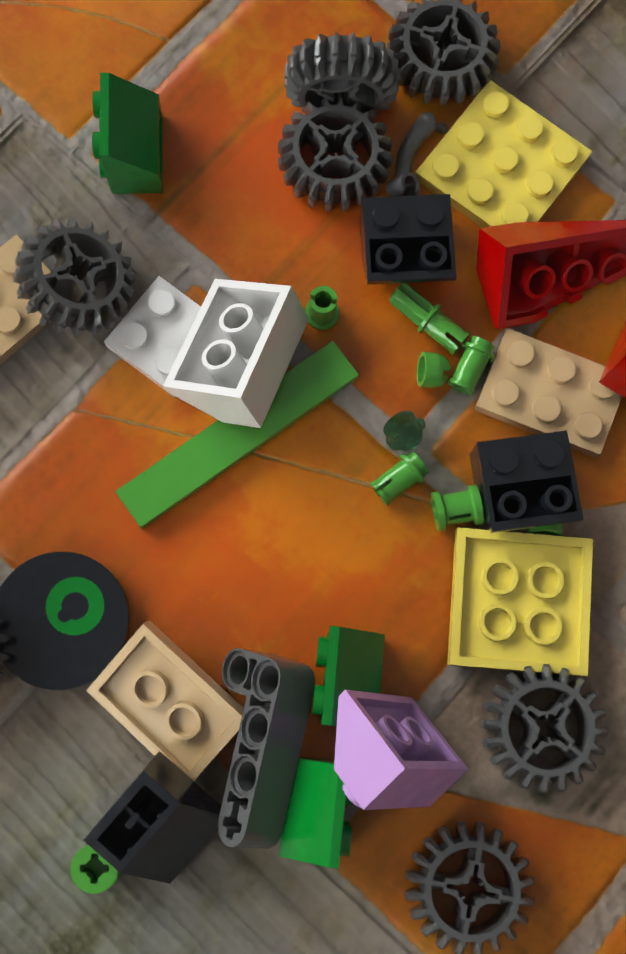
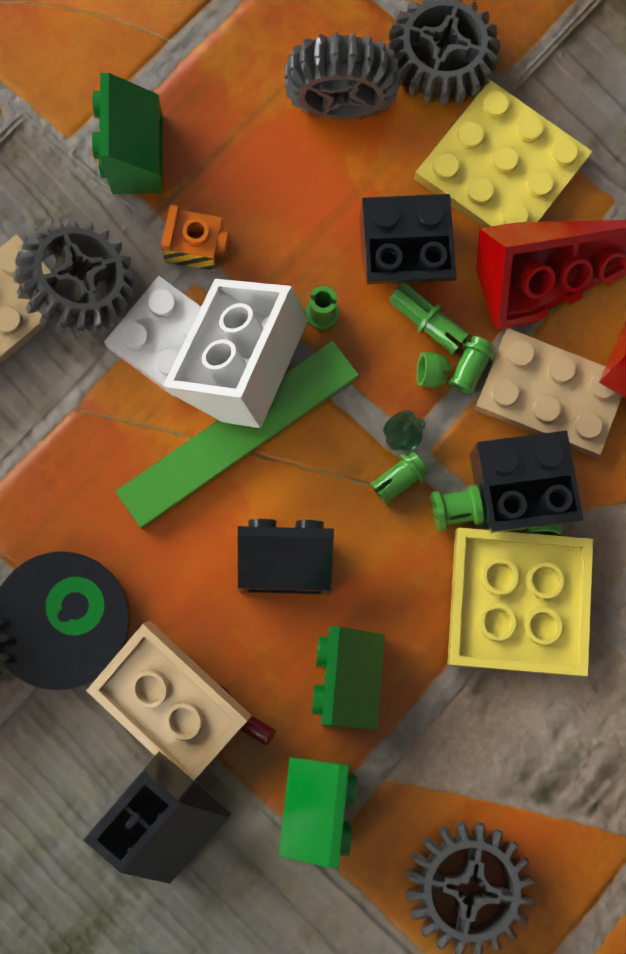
bright green wheel [70,845,122,894] -> none
dark grey beam [218,648,315,849] -> none
dark grey gear [278,96,393,212] -> none
lavender slope [334,690,468,810] -> none
dark grey piece [386,112,448,197] -> none
dark grey gear [480,664,609,793] -> none
none -> orange brick [161,205,230,271]
none -> black slope [238,519,334,595]

